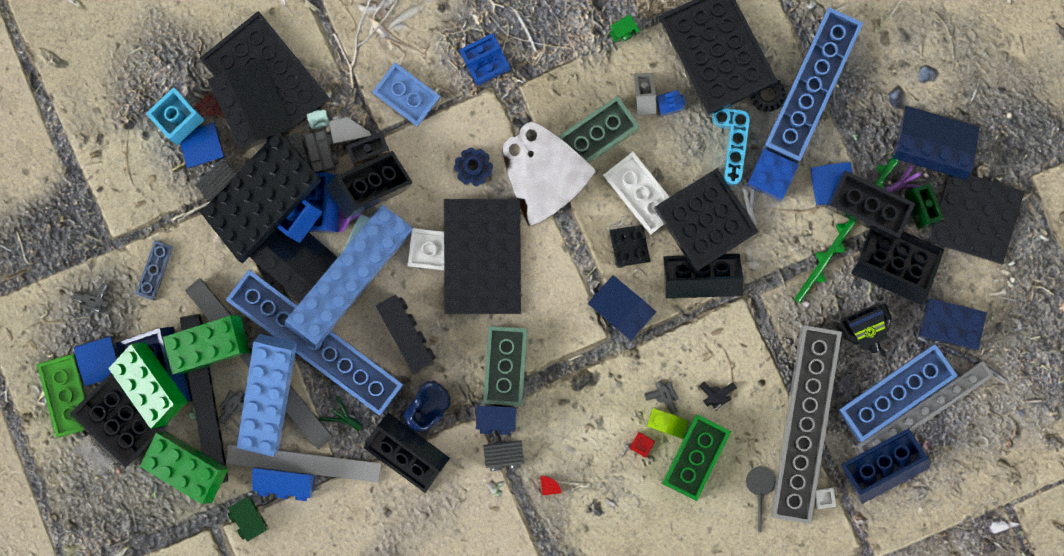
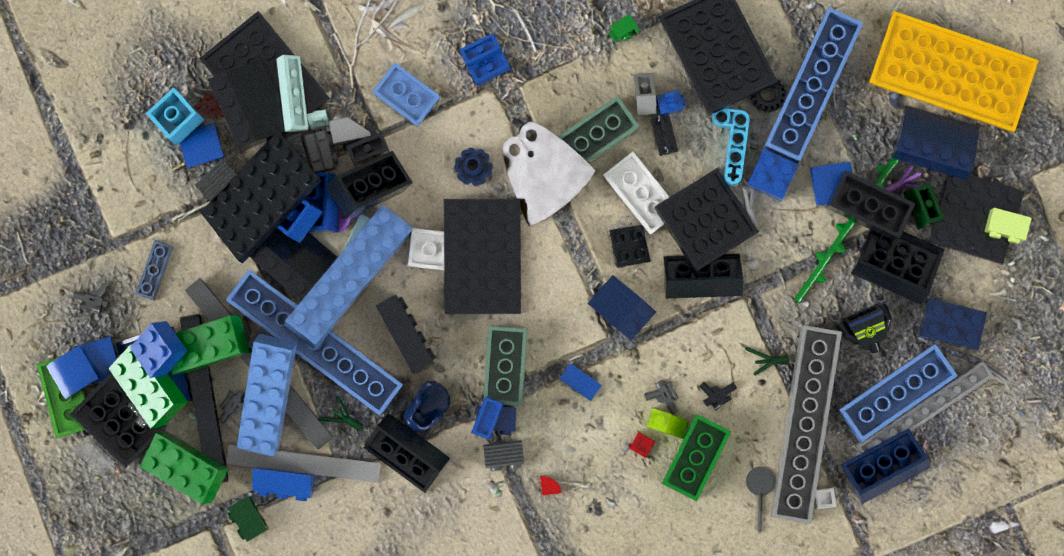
none -> blue slope [46,346,99,399]
none -> clear hand [128,402,147,428]
none -> blue brick [130,321,187,378]
none -> light aqua slope [277,55,308,132]
none -> blue tile [471,396,504,440]
none -> blue tile [560,363,602,401]
none -> black hinge [651,115,678,156]
none -> dark green plant [745,347,789,376]
none -> yellow plate [869,11,1039,133]
none -> yellowish green brick [984,208,1031,244]

